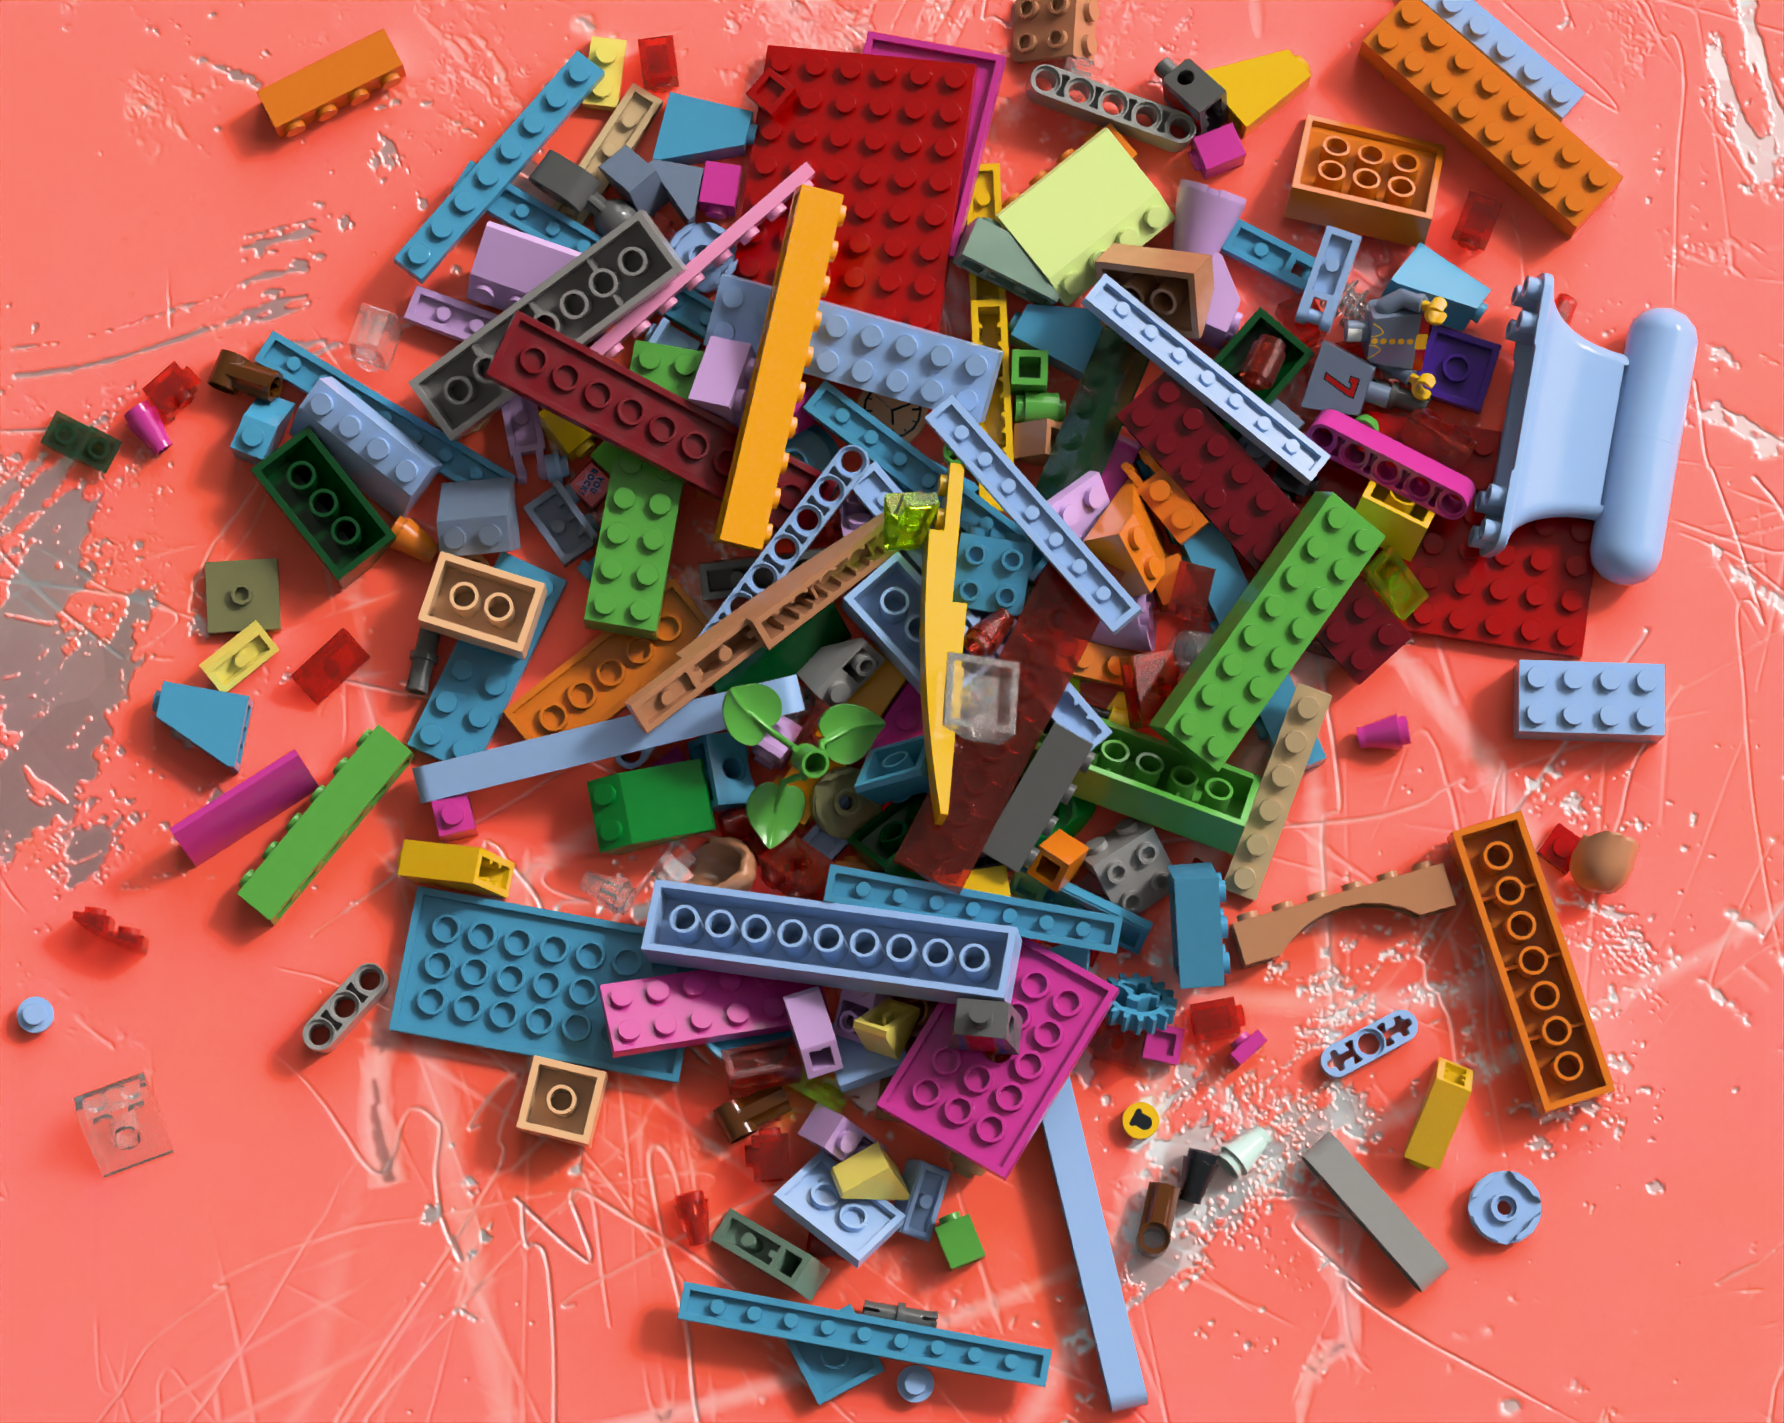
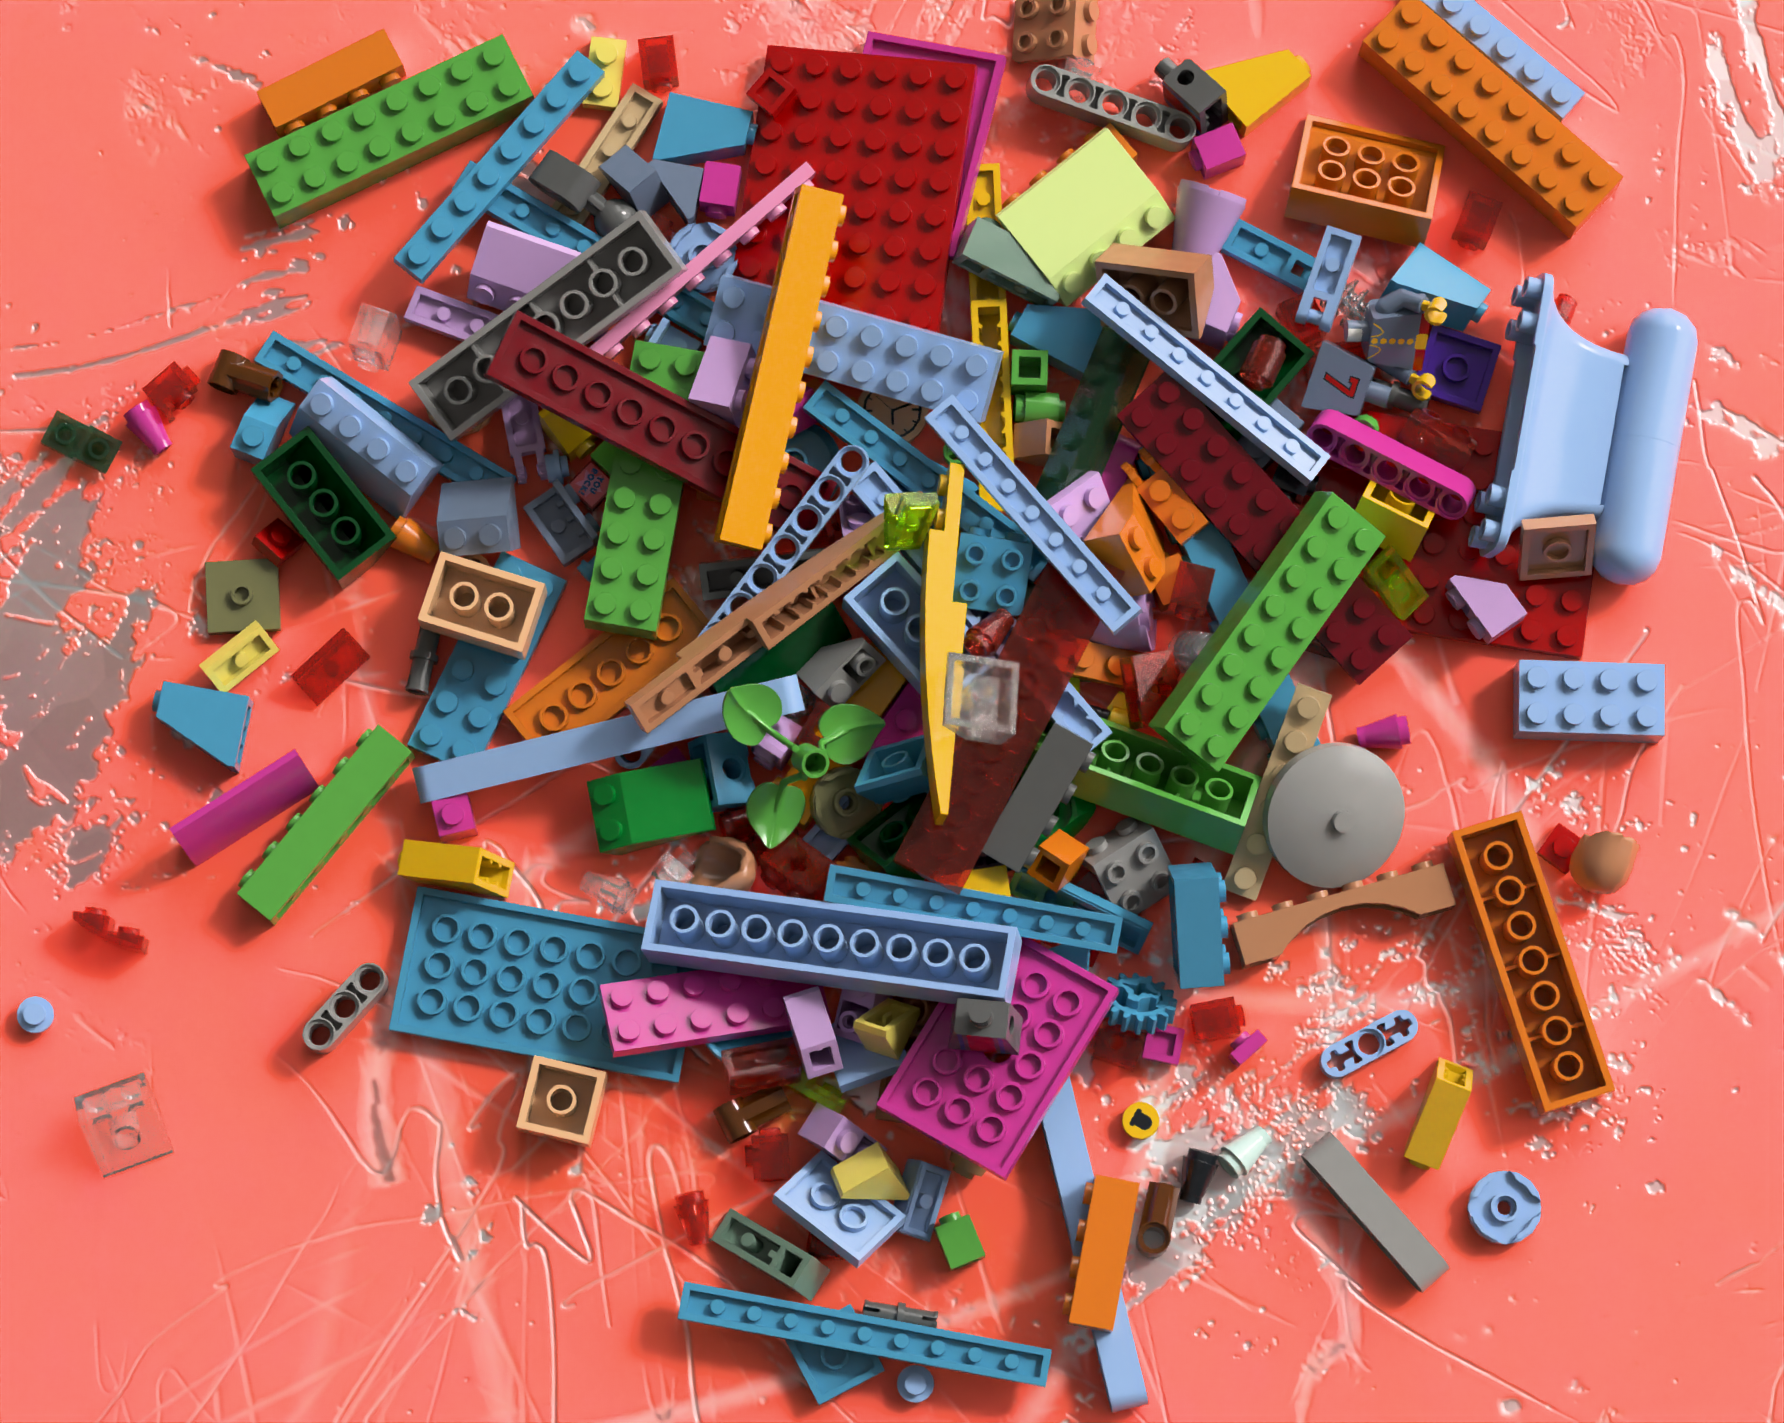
none -> bright green brick [244,34,534,229]
none -> red plate [251,518,304,567]
none -> orange brick [1062,1174,1140,1333]
none -> light grey dish [1263,742,1405,888]
none -> lavender slope [1445,575,1528,645]
none -> nougat plate [1517,514,1596,581]

